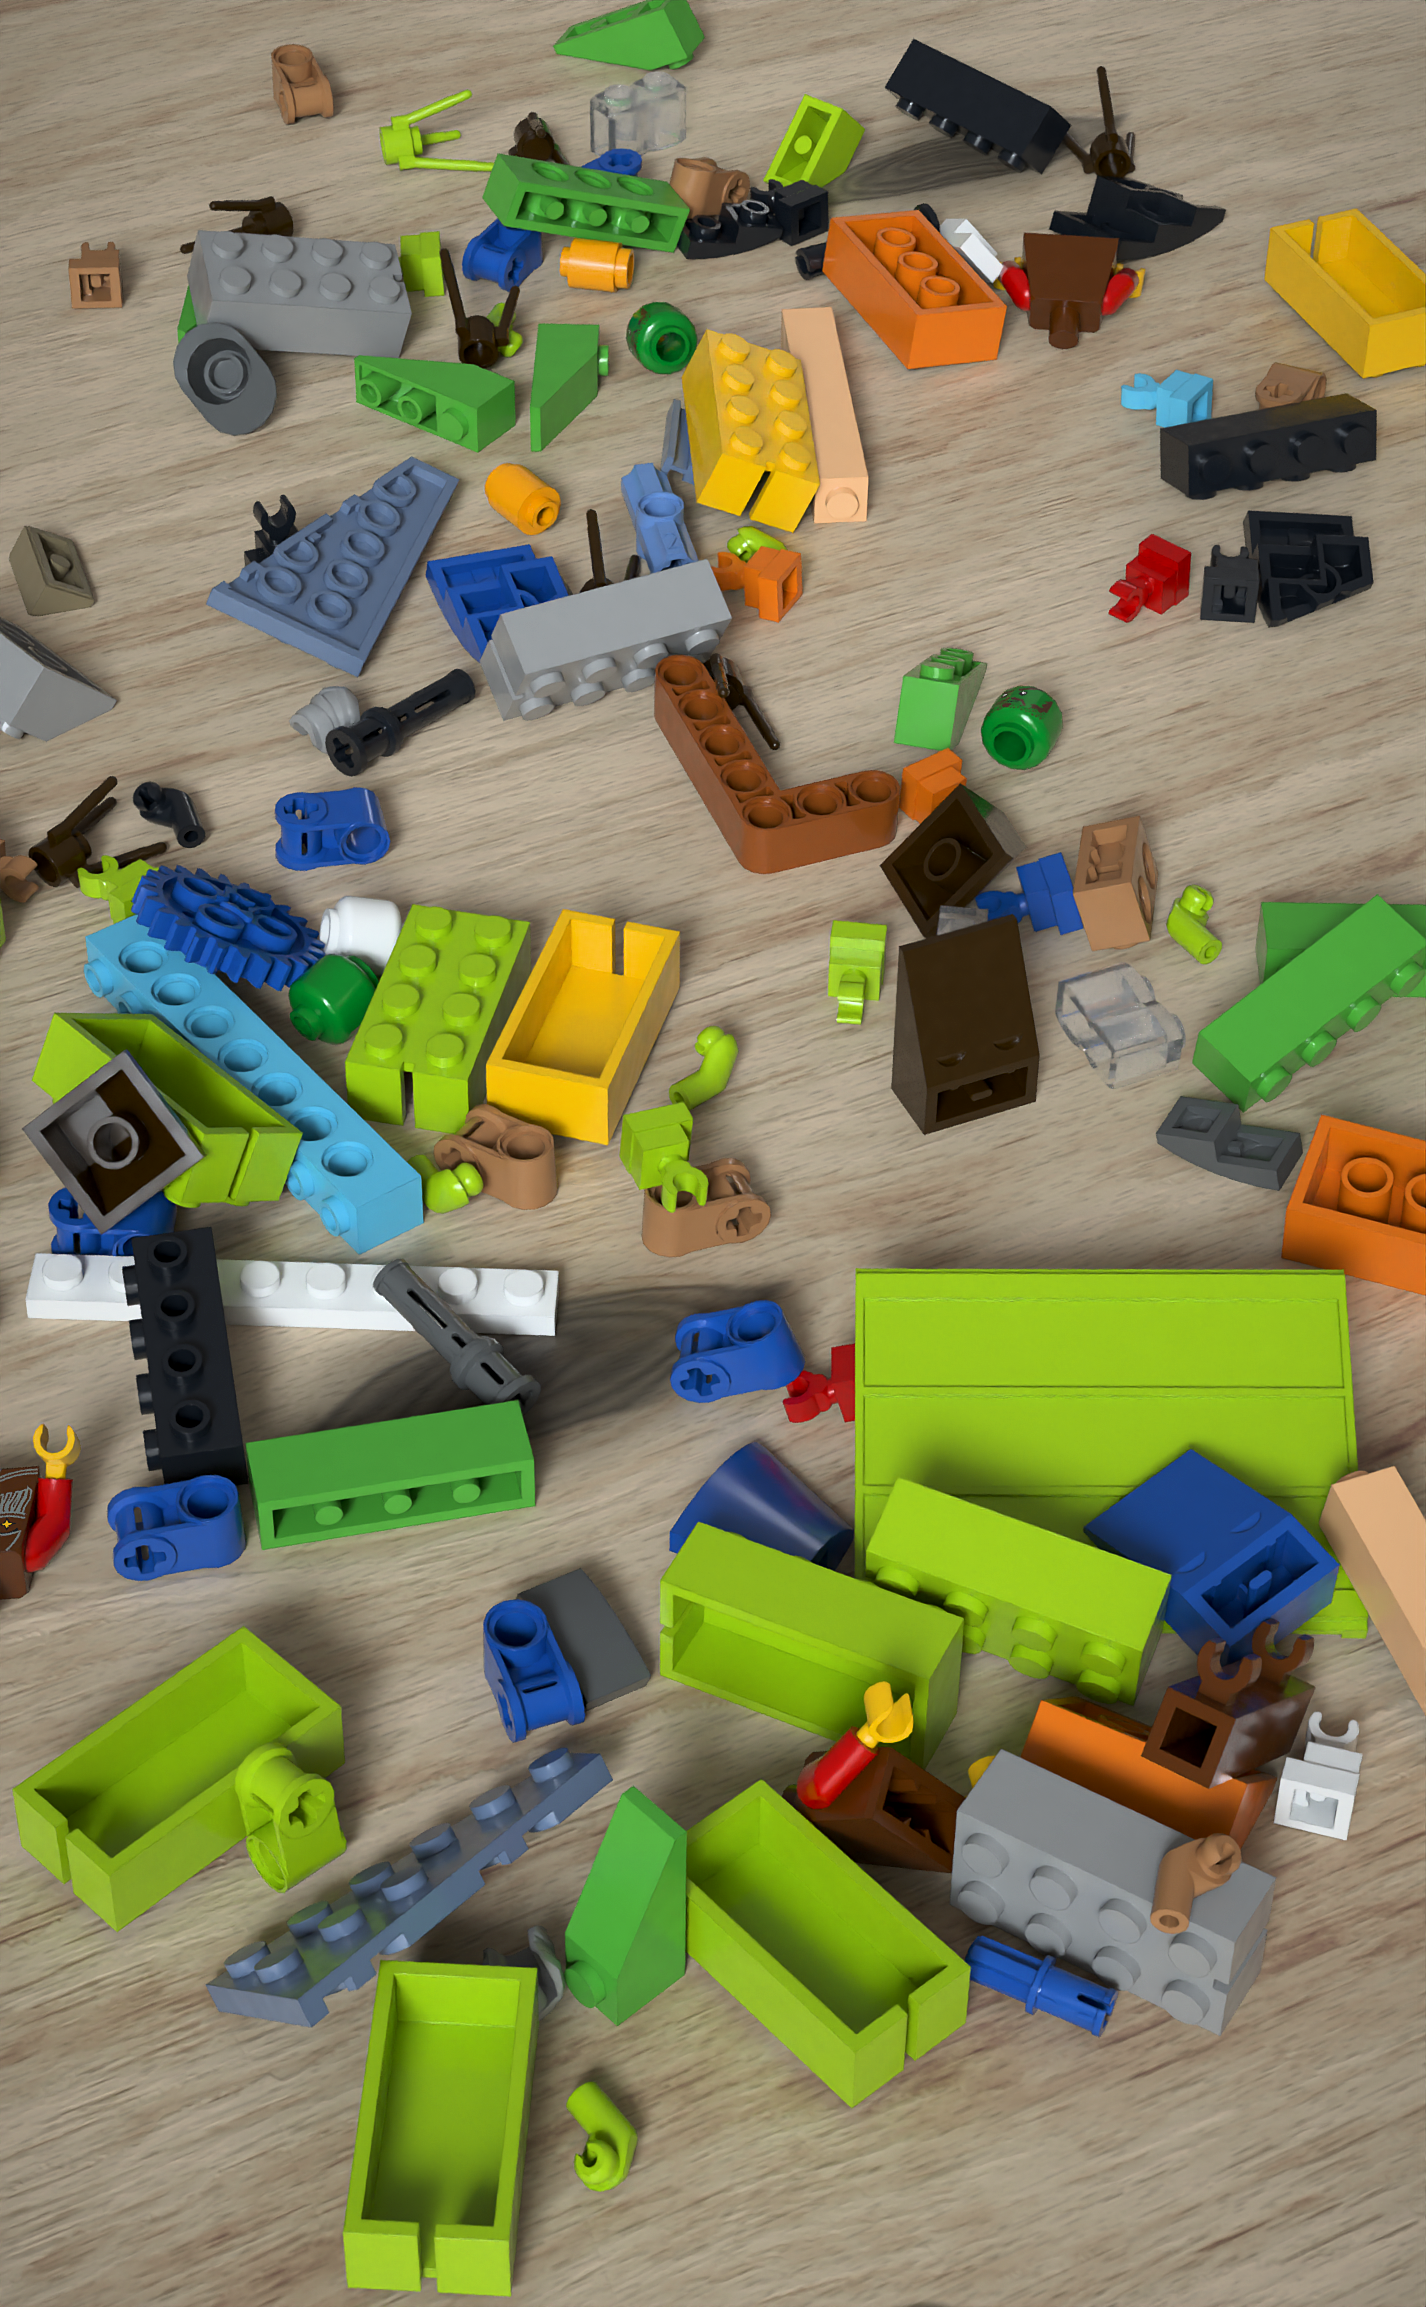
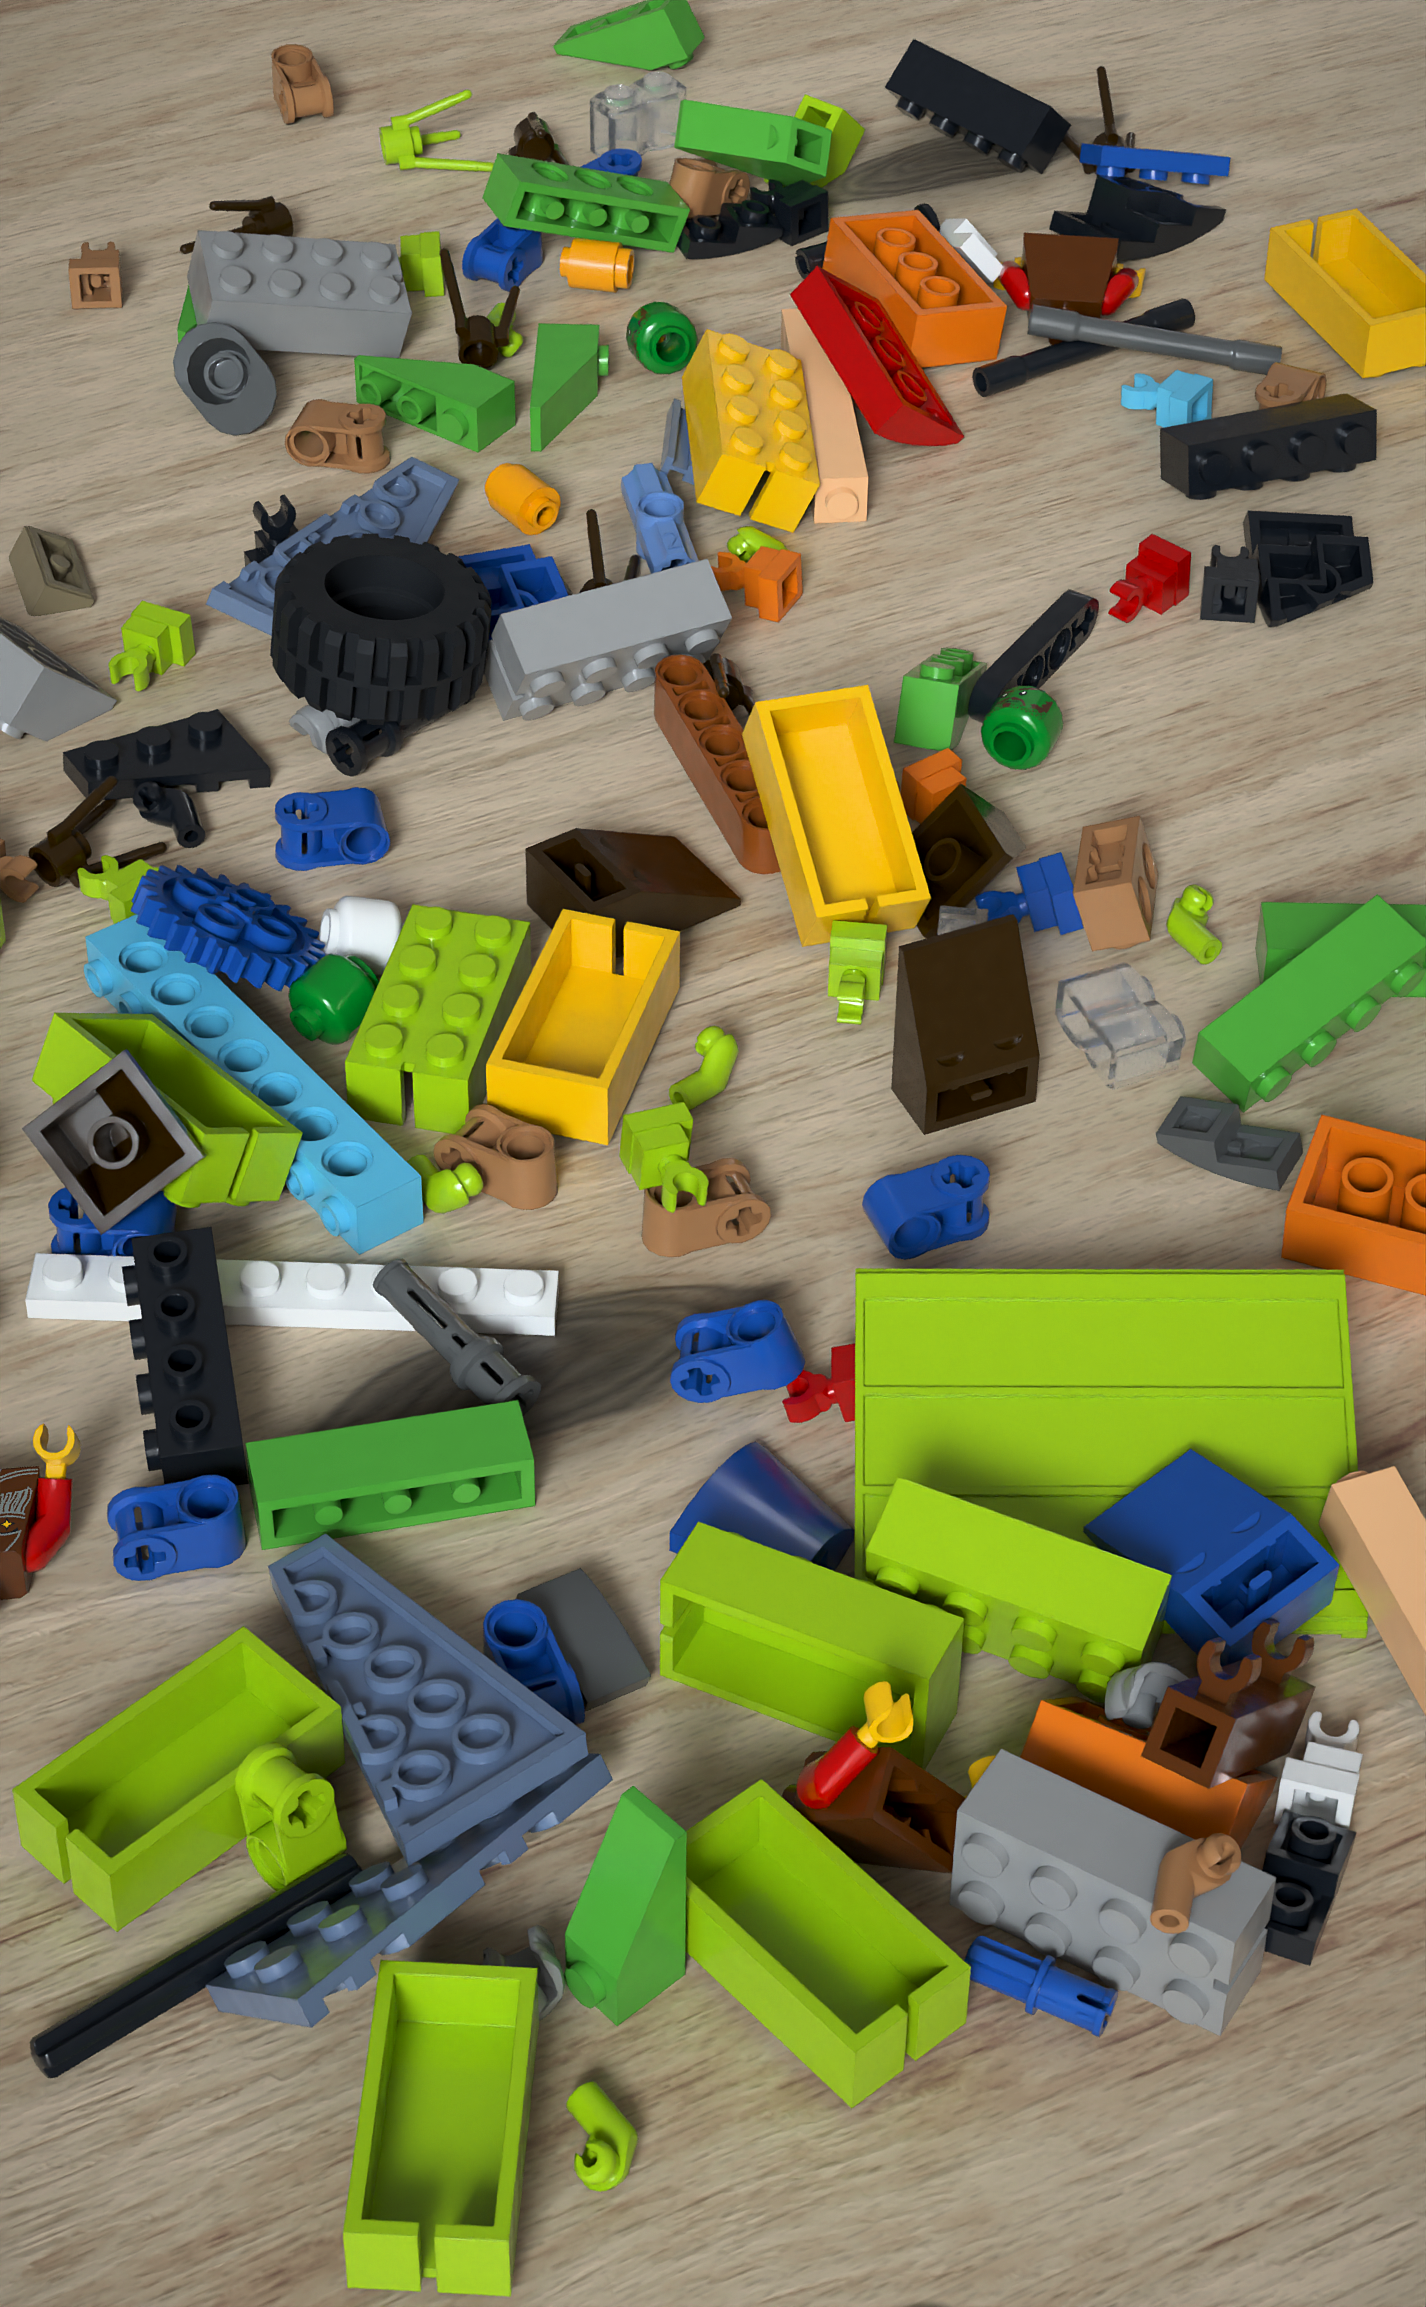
none -> black axle [29,1853,363,2078]
none -> black wing [63,709,270,800]
none -> lime piece [109,600,196,692]
none -> sand blue wing [268,1534,589,1867]
none -> black tyre [270,534,492,725]
none -> medium nougat piece [285,399,390,473]
none -> dark brown slope [525,828,741,958]
none -> bright green slope [674,99,832,186]
none -> yellow piece [742,685,931,947]
none -> red slope [790,266,964,446]
none -> blue piece [862,1155,990,1260]
none -> black beam [968,589,1099,723]
none -> black piece [972,298,1195,397]
none -> dark grey piece [1027,304,1282,375]
none -> blue plate [1079,143,1231,184]
none -> light grey arm [1105,1661,1189,1729]
none -> black slope [1262,1810,1357,1966]

